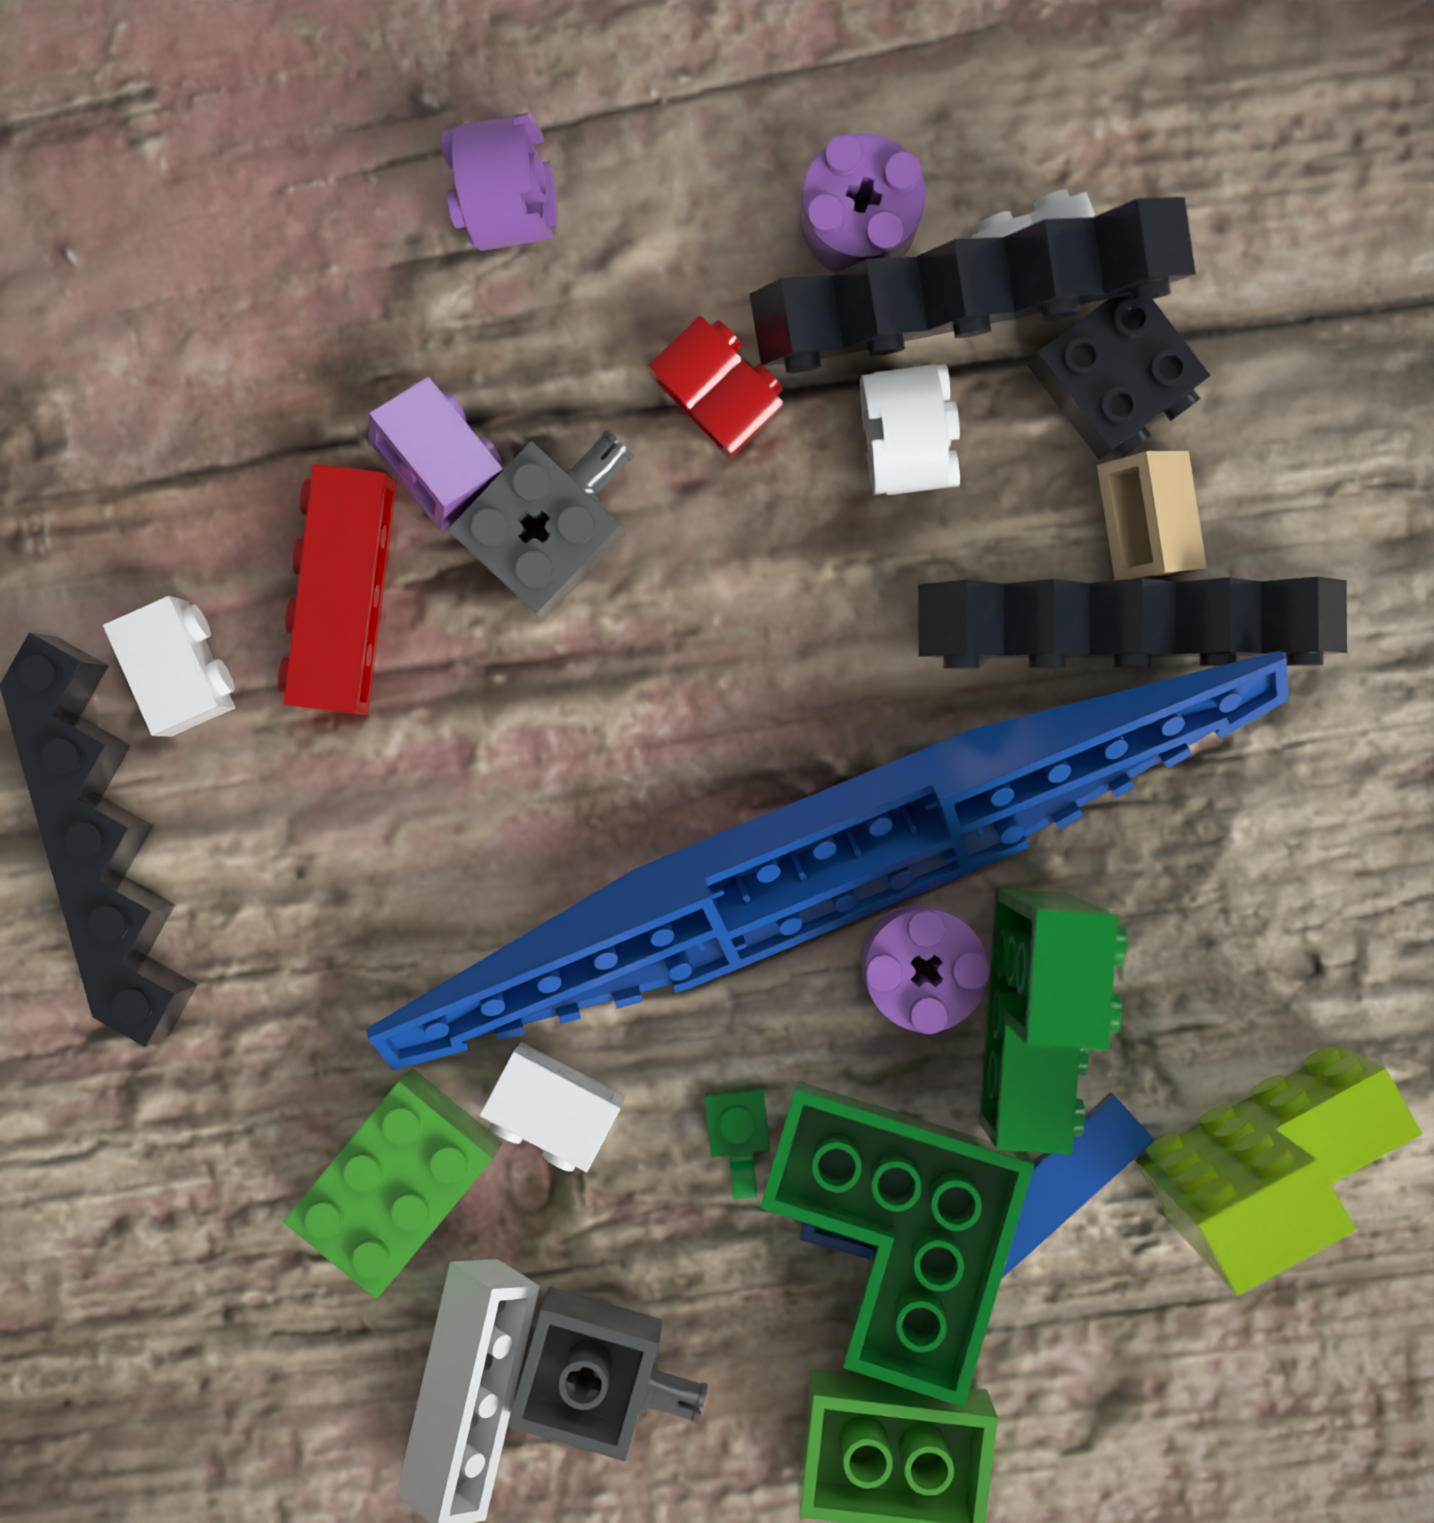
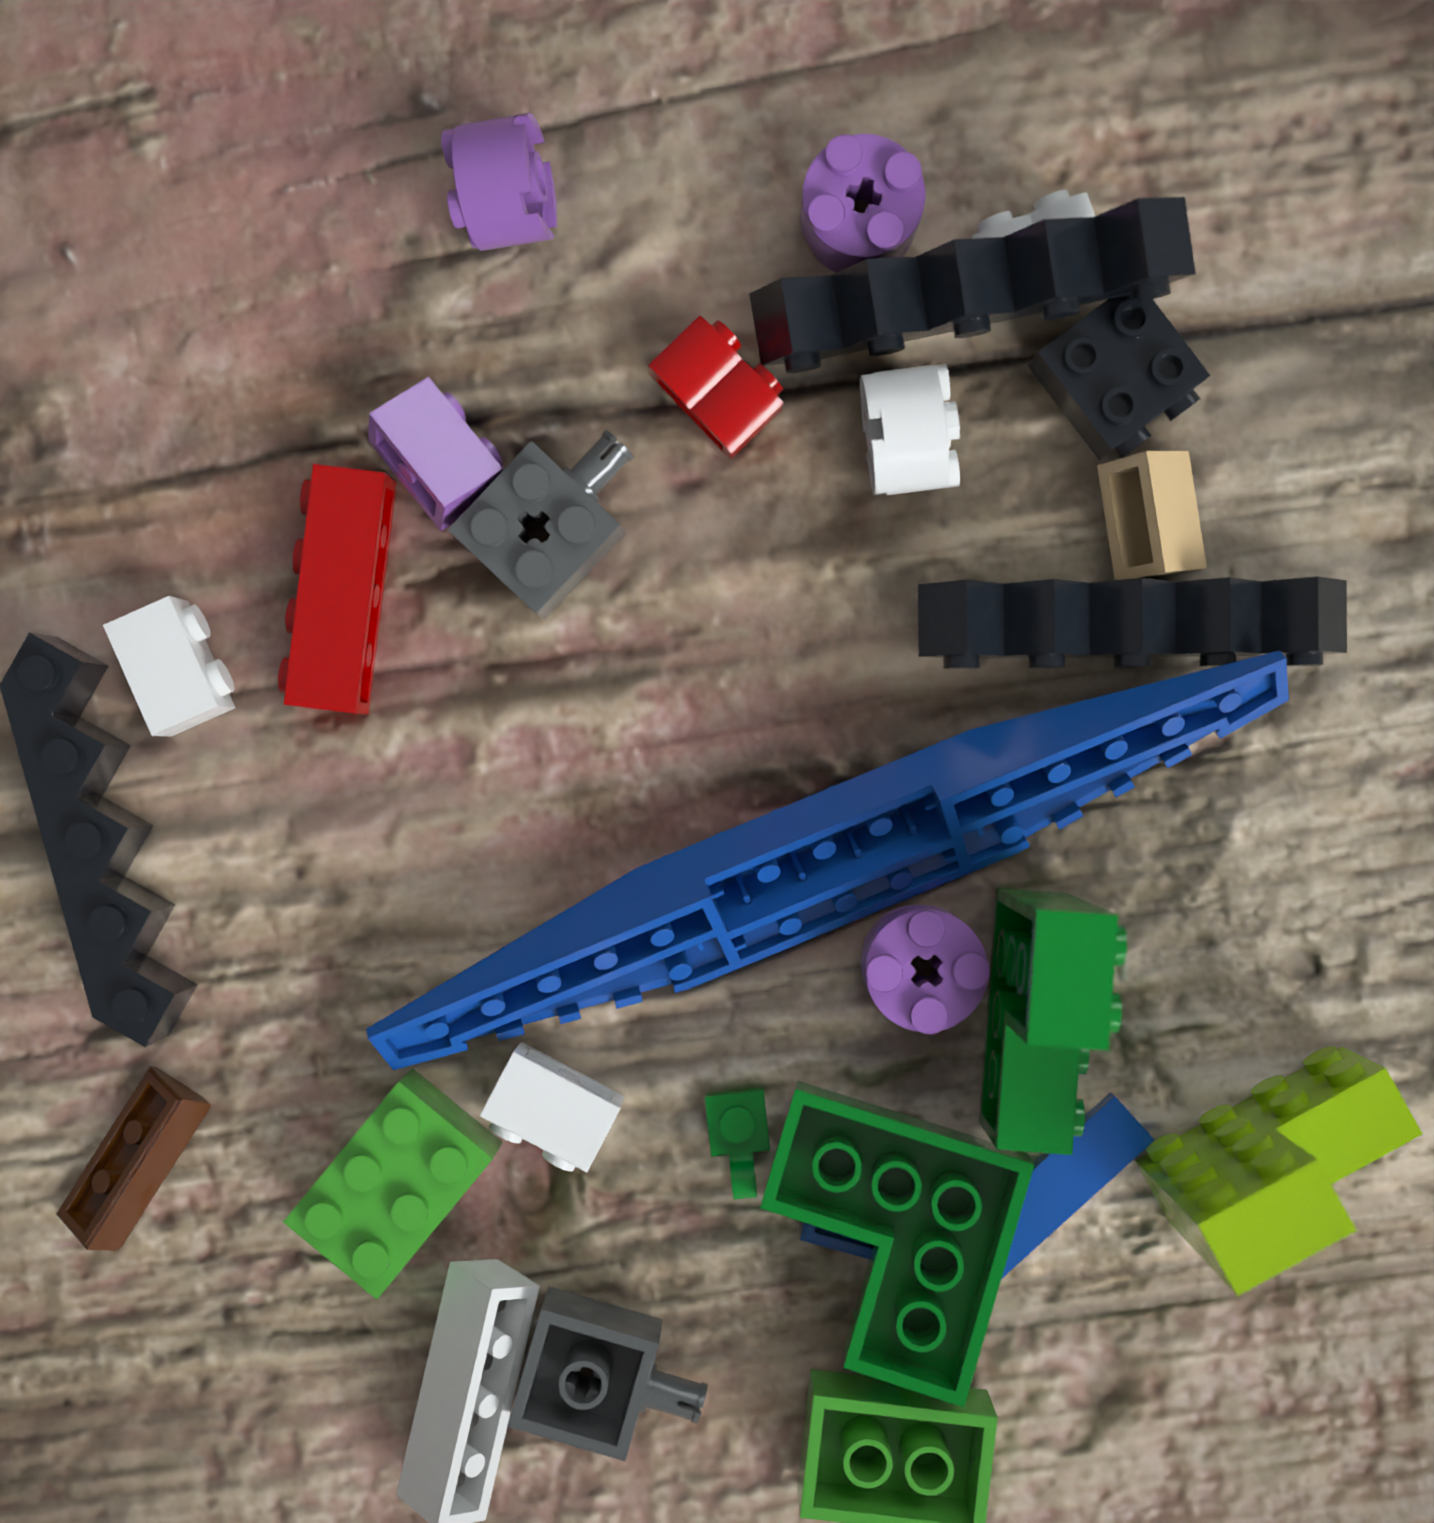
none -> reddish brown slope [56,1066,211,1251]

